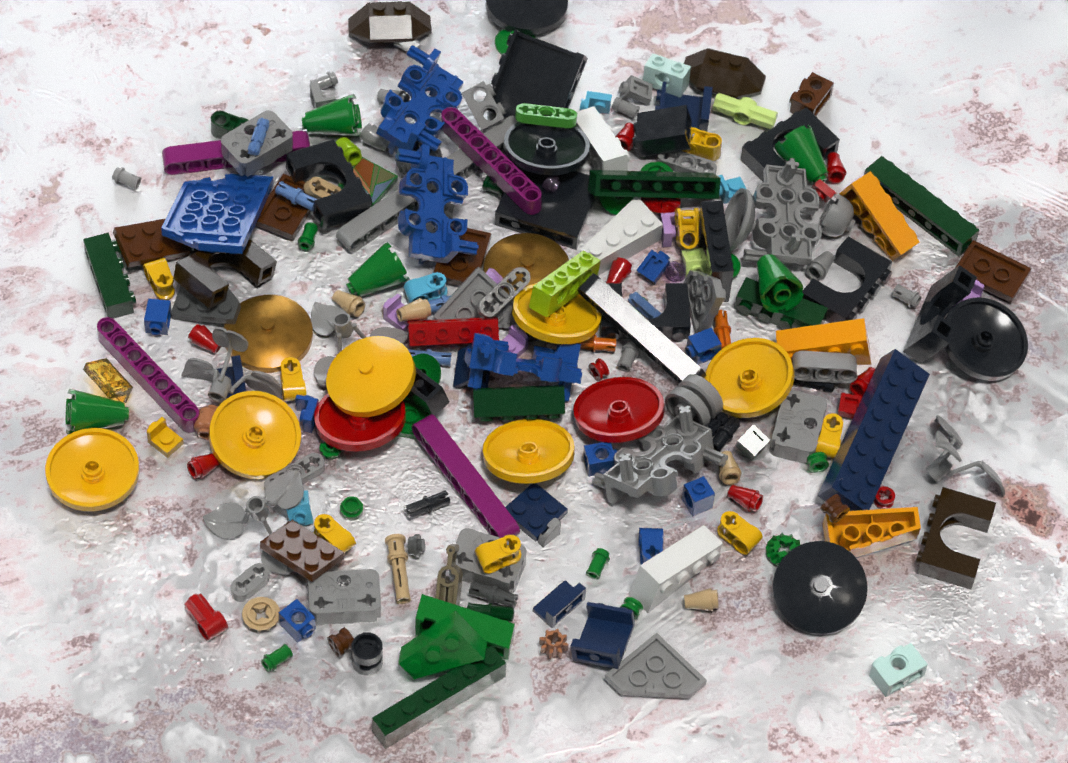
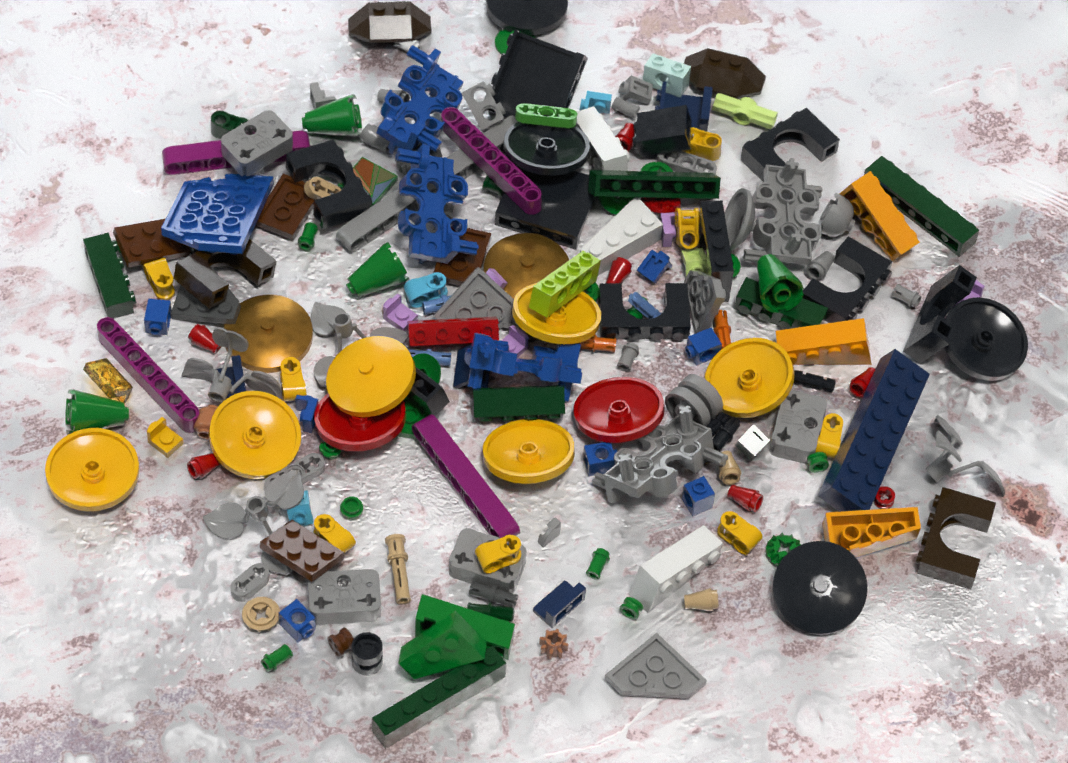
light grey pin [112,167,141,190] -> none
red piece [184,594,229,641] -> none
medium blue axle [248,118,269,156] -> none
medium blue pin [275,181,317,212] -> none
light grey pin [310,71,338,90] -> none
tan cone [332,290,366,317] -> none
lime brick [336,137,362,166] -> none
tan cone [396,298,431,322] -> none
black axle [404,490,451,518] -> none
dark grey plate [408,534,425,557] -> none
dark tan piece [435,544,463,606] -> none
light grey beam [477,267,530,318] -> none
dark blue plate [505,483,568,542] -> none
clear purple plate [542,175,561,193] -> none
dark blue panel [570,602,635,669] -> none
beam [577,273,706,383] -> none
red bush [589,358,610,381] -> none
blue piece [639,528,664,565] -> none
clear purple plate [665,261,686,282] -> none
medium azure bracket [718,175,746,204] -> none
green cone [774,125,828,185] -> none
reddish brown brick [789,72,834,116] -> none
light grey beam [792,351,857,384] -> none
red plate [811,179,836,203] -> none
reddish brown wheel [820,494,850,523] -> none
red cone [826,152,846,183] -> none
red plate [838,393,863,419] -> none
light aqua brick [869,643,928,697] -> none
reddish brown plate [955,240,1032,303] -> none

